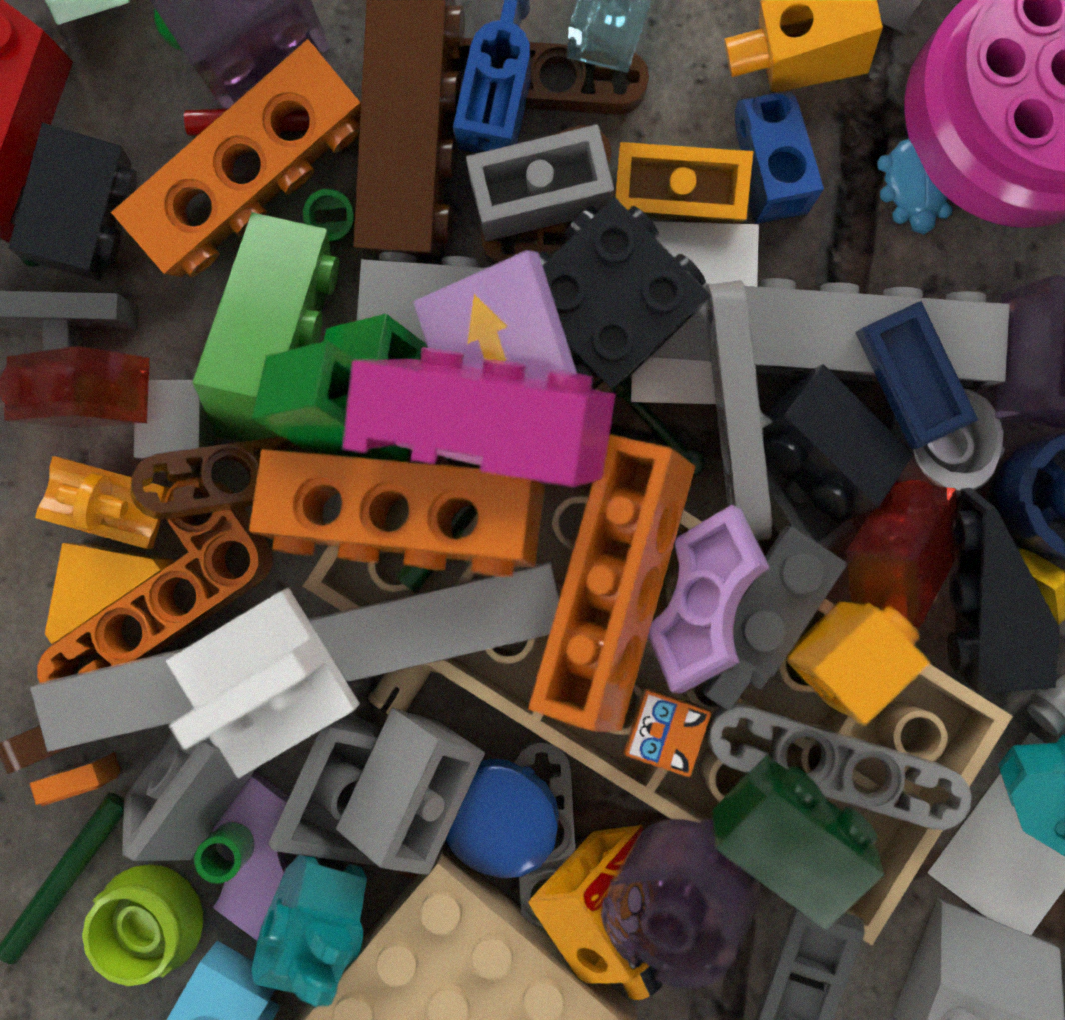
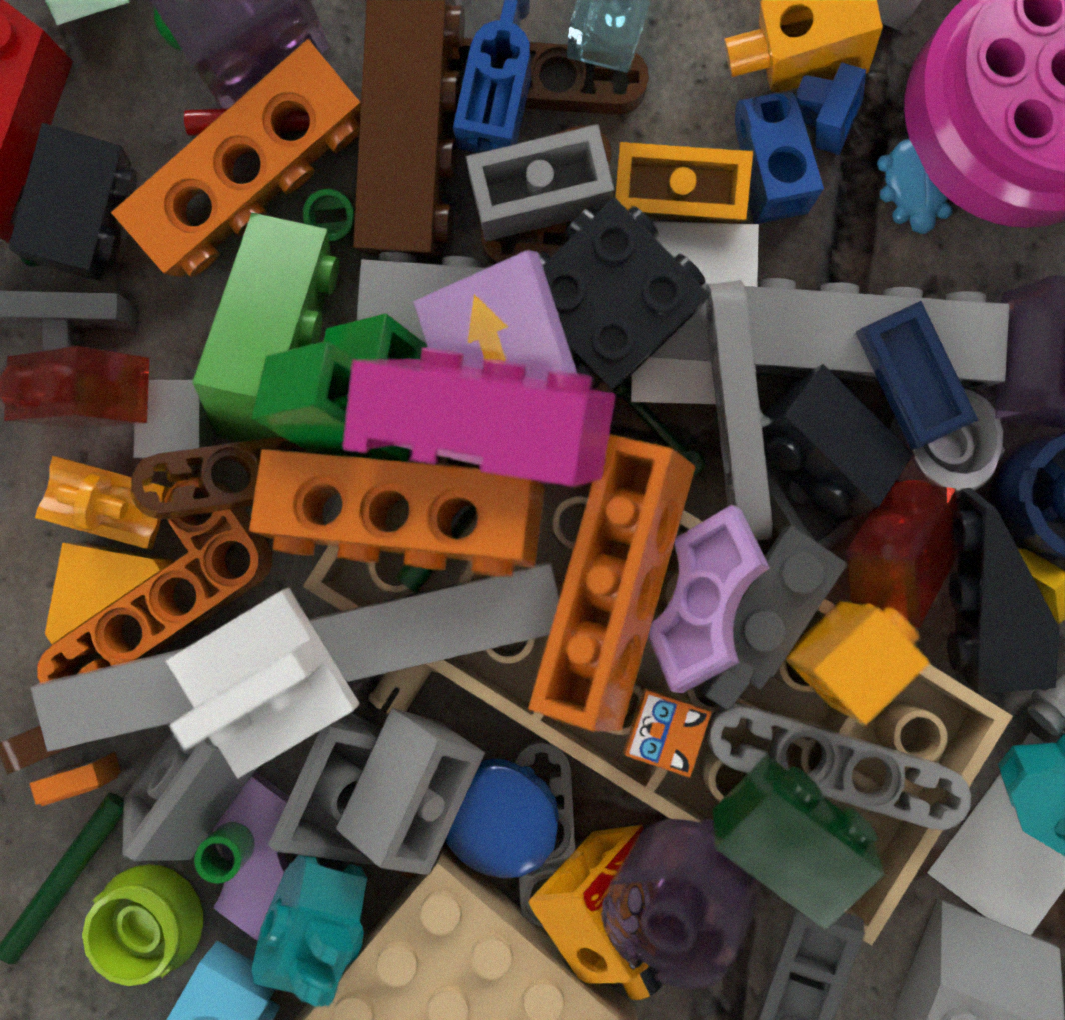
none -> blue tile [795,62,866,155]

